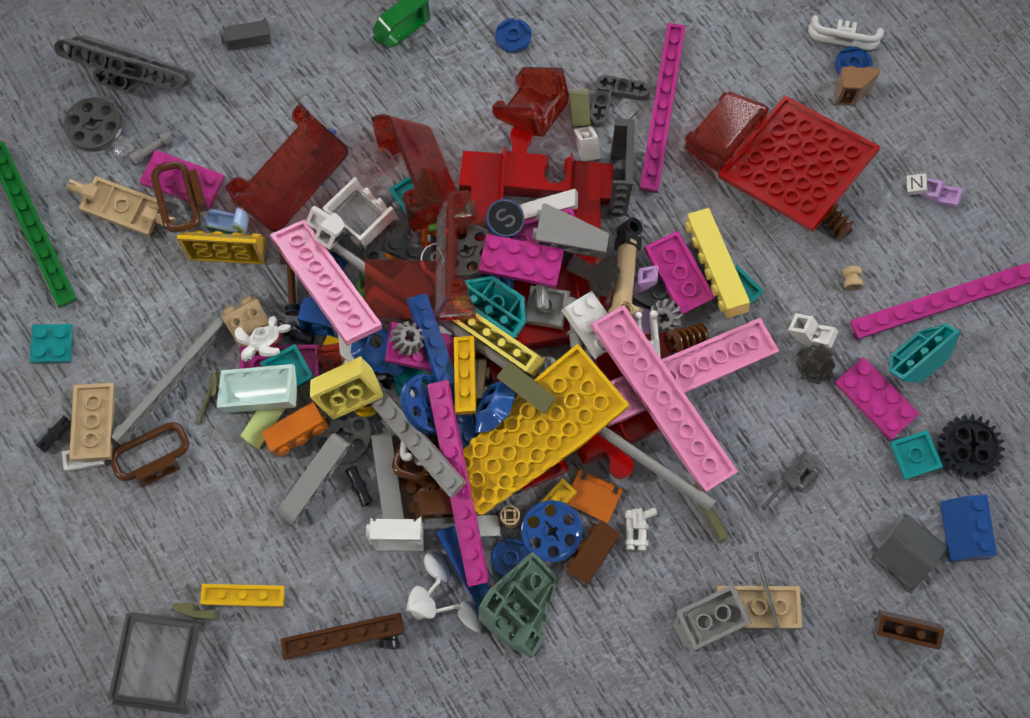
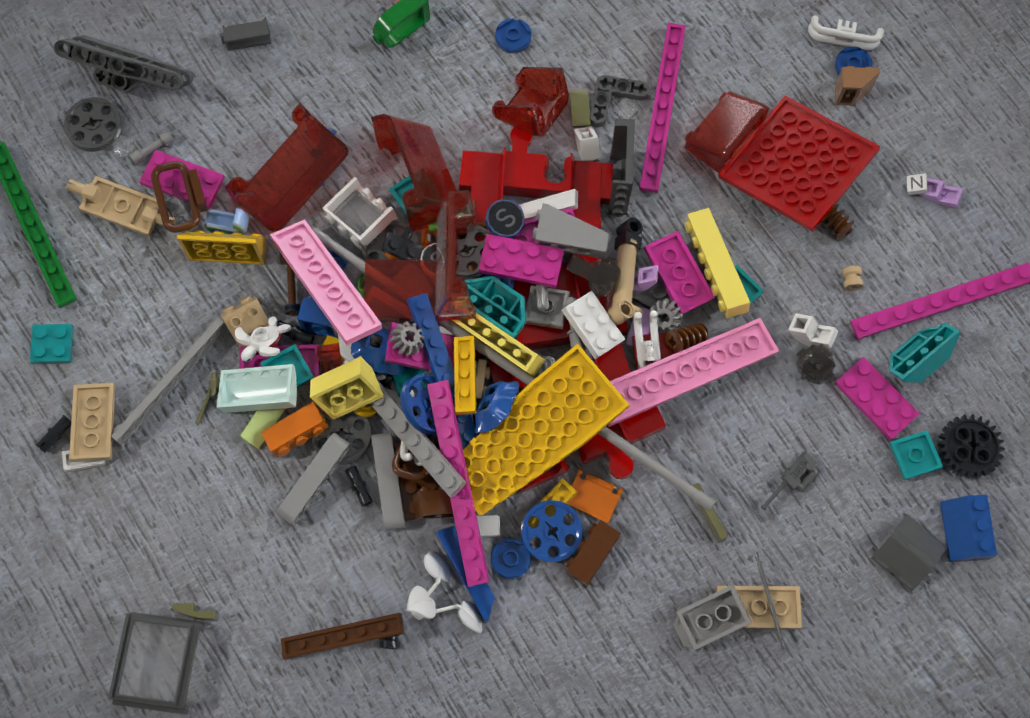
reddish brown bar [110,422,190,487] -> none
yellow plate [200,584,285,608] -> none
white brick [306,206,344,249] -> none
white window [366,517,424,551] -> none
sand green wedge [479,552,558,658] -> none
olive tile [497,362,557,415] -> none
tan wheel [500,505,520,529] -> none
bright pink plate [590,305,738,493] -> none
white piece [624,507,658,551] -> none
reddish brown brick [874,610,945,650] -> none

